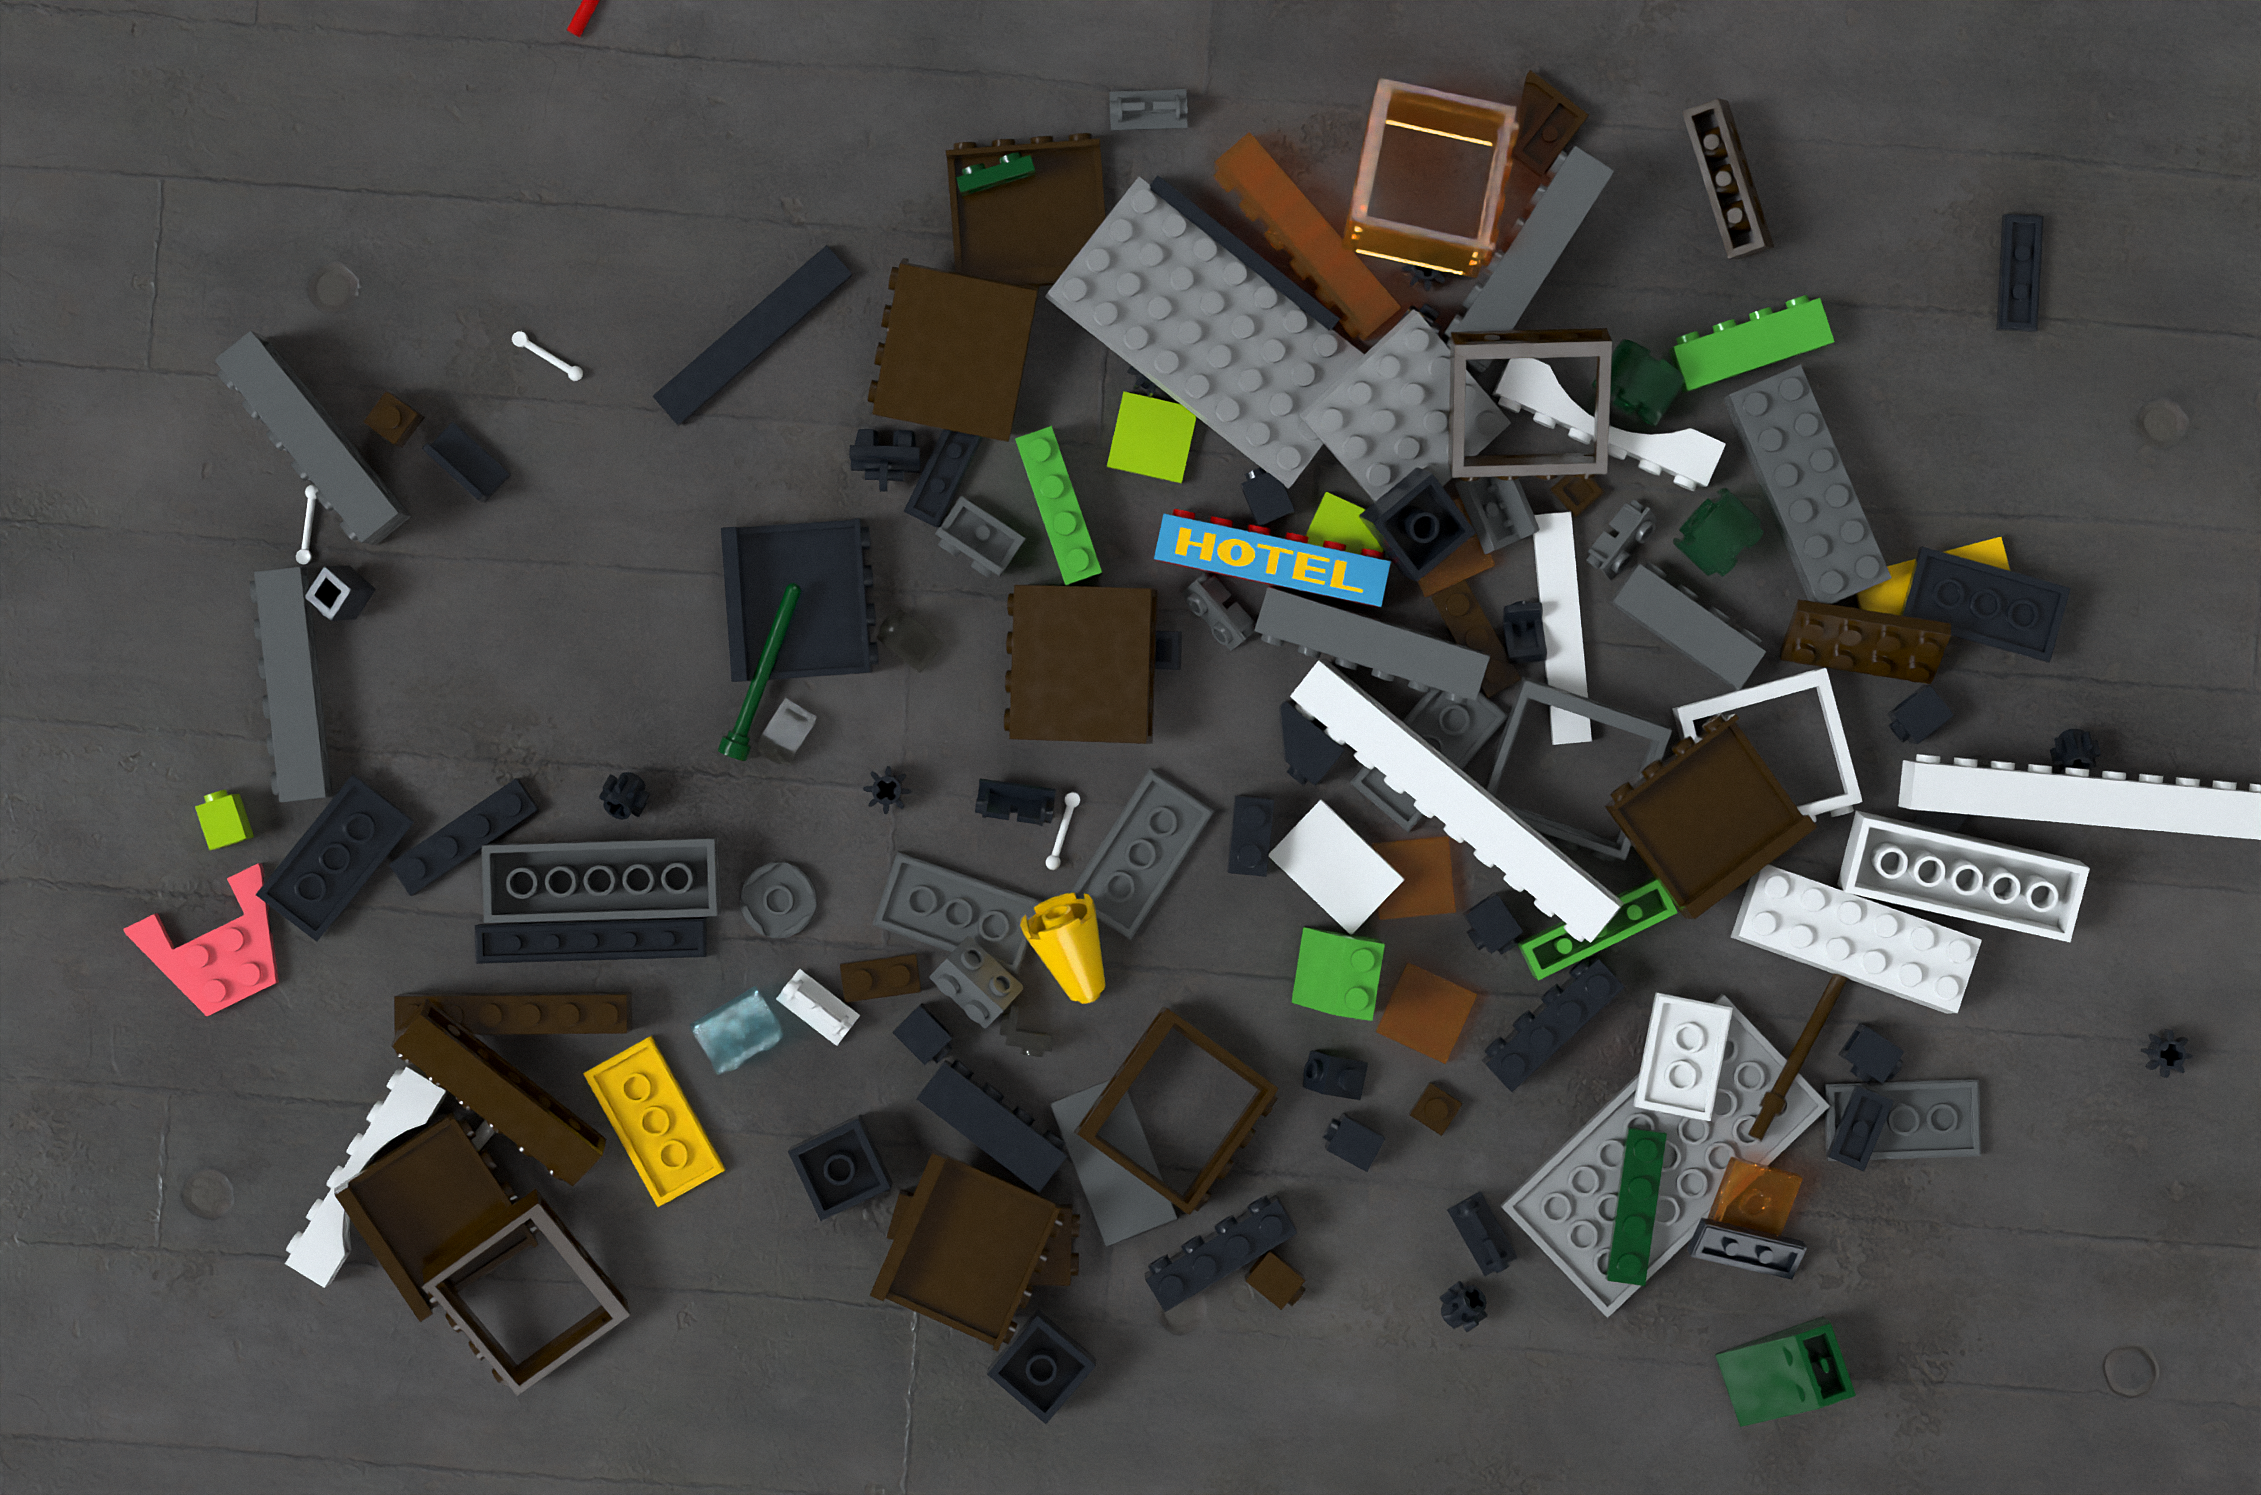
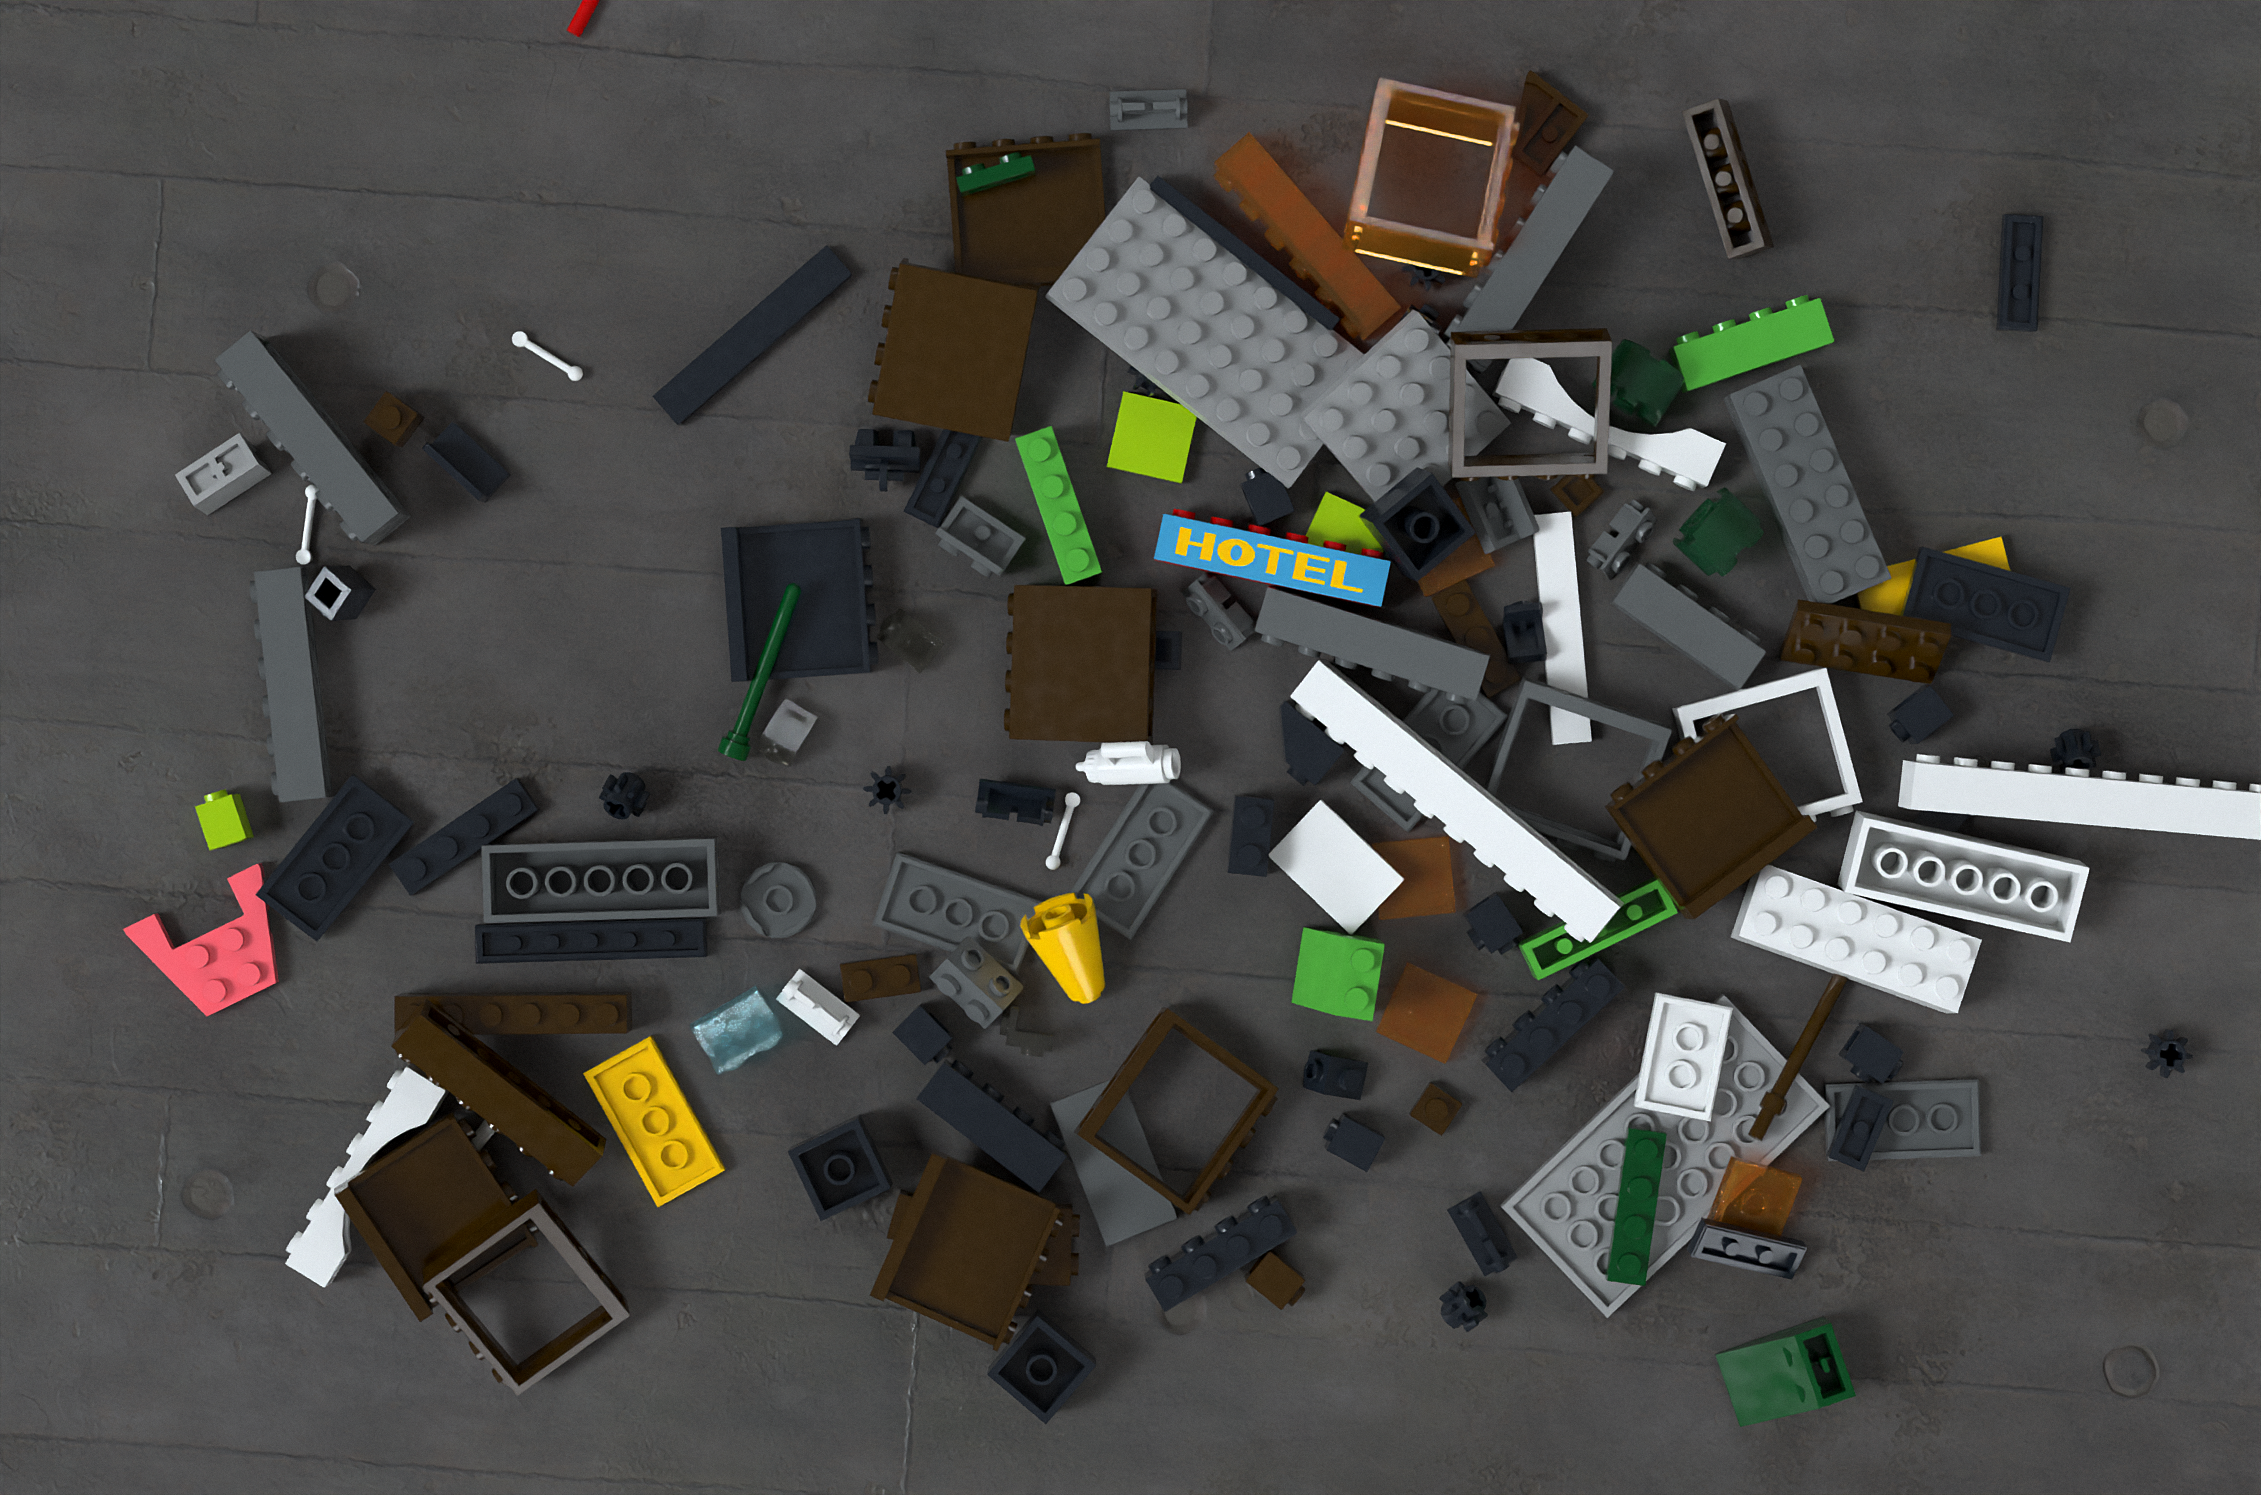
none -> light grey hinge [175,433,272,516]
none -> white piece [1076,741,1181,785]

